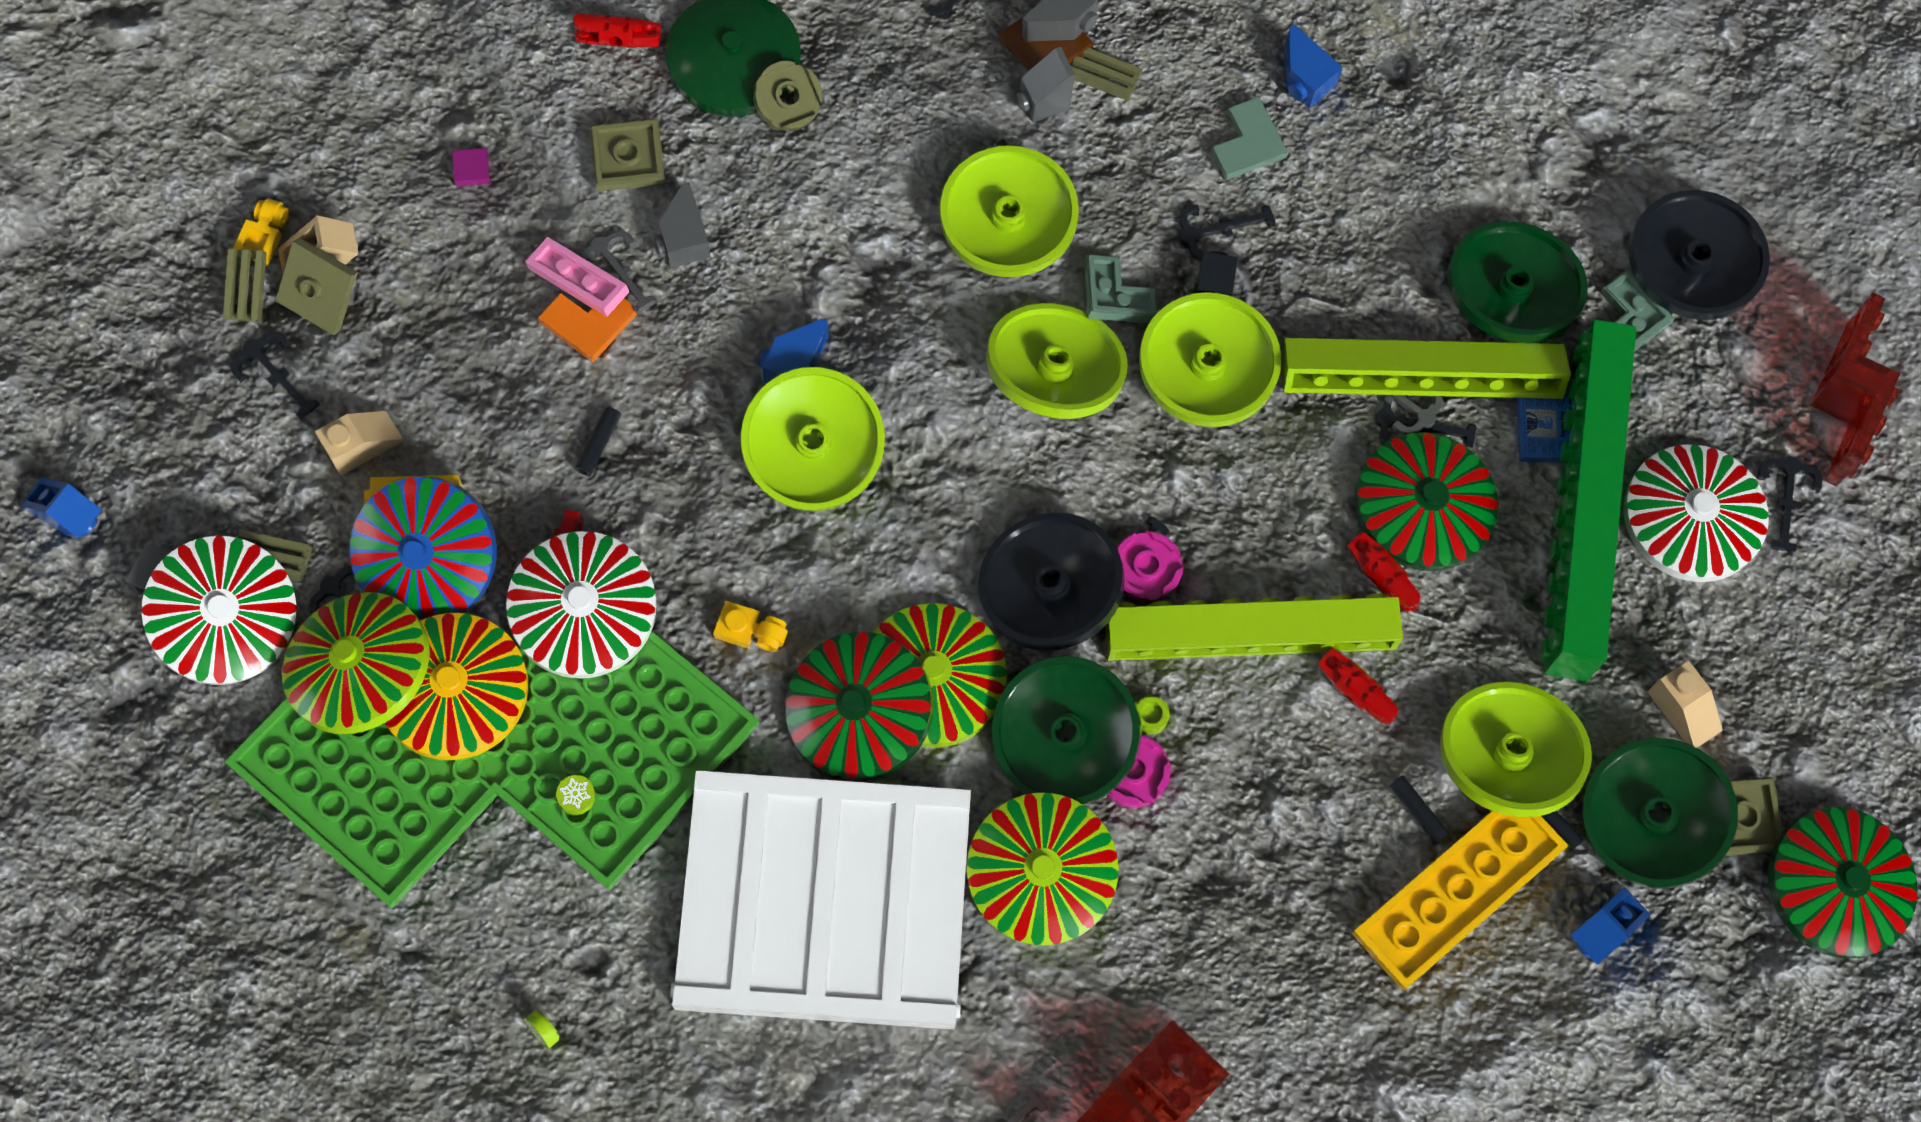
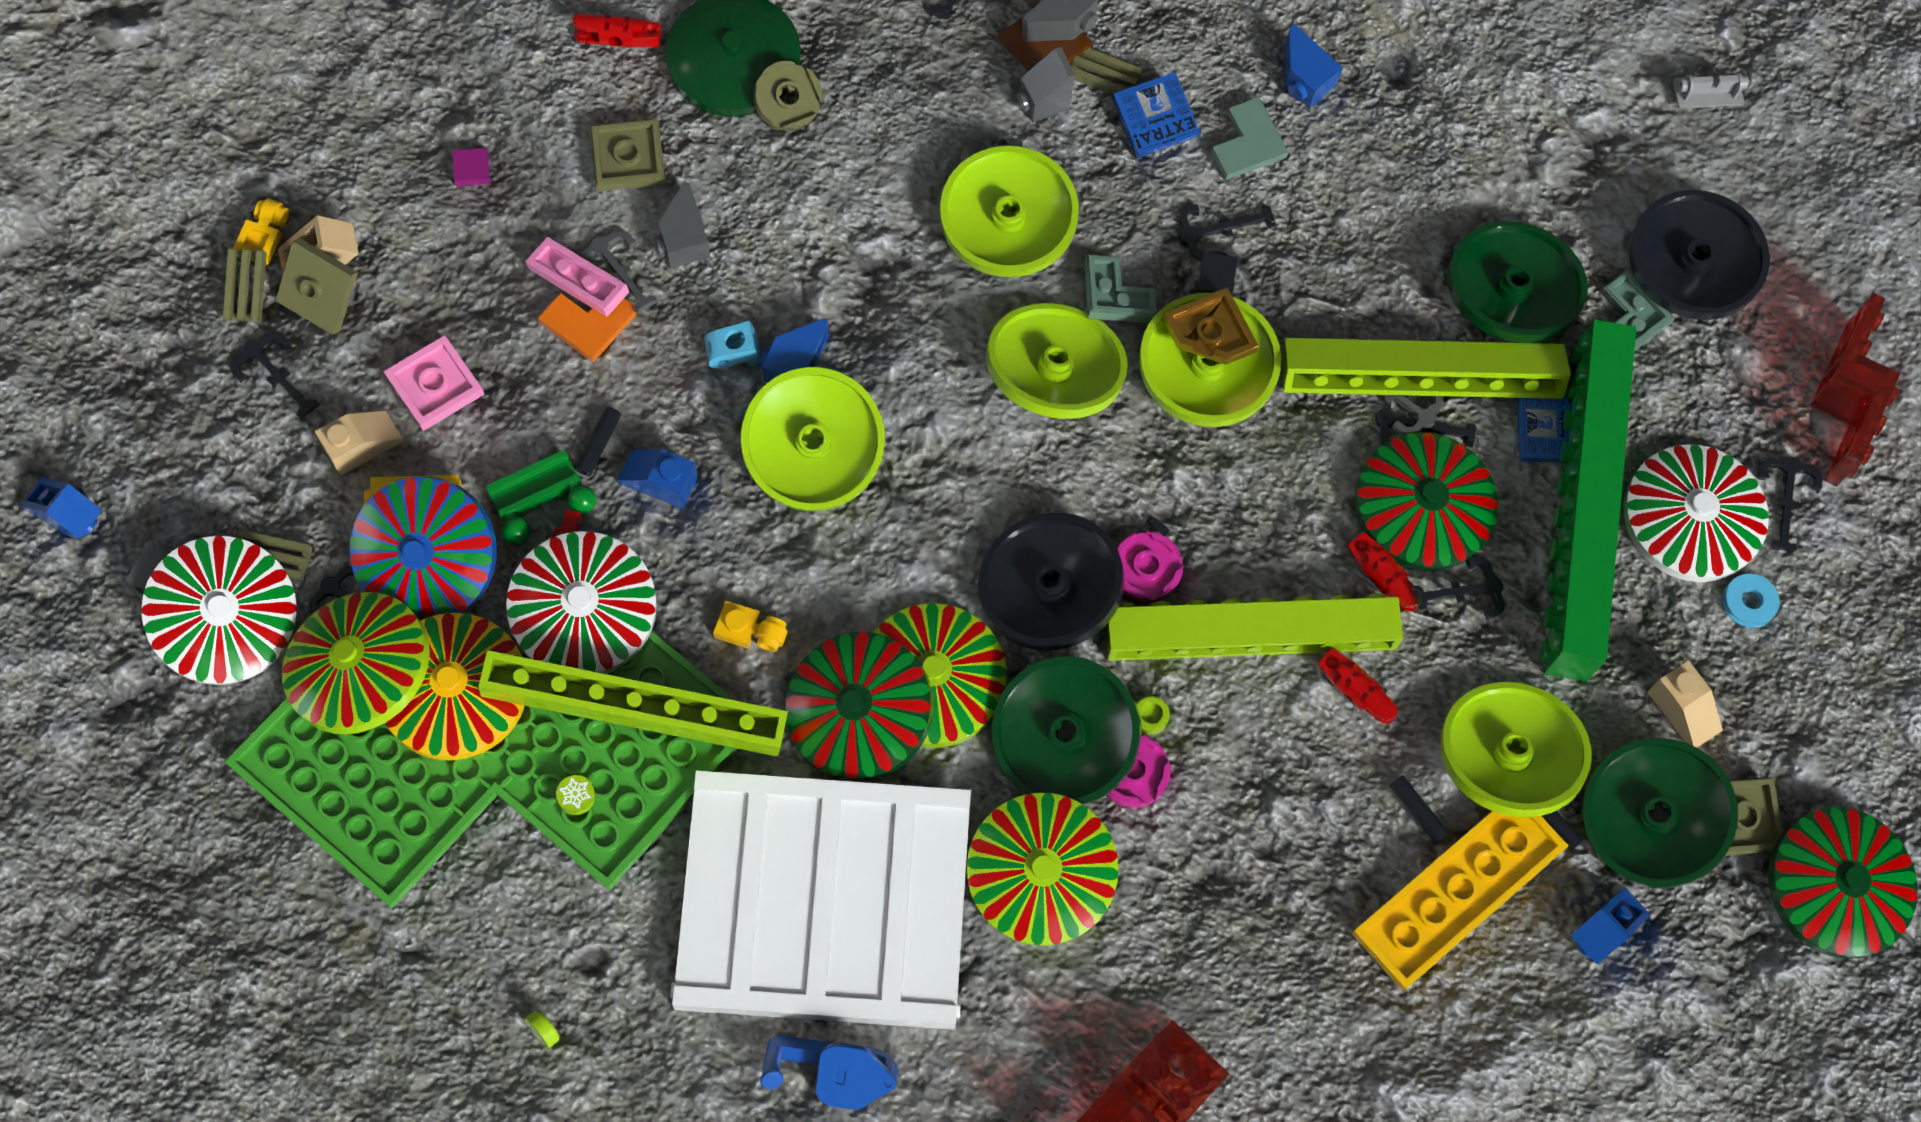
none -> bright pink plate [384,335,484,431]
none -> lime brick [478,650,788,757]
none -> green gear [486,449,597,545]
none -> blue slope [617,449,698,509]
none -> medium azure leg [705,321,761,369]
none -> blue piece [760,1036,898,1110]
none -> blue tile [1112,72,1201,159]
none -> pearl gold plate [1163,287,1259,365]
none -> black piece [1412,557,1505,619]
none -> light grey hinge [1673,72,1749,109]
none -> medium azure piece [1723,573,1780,628]

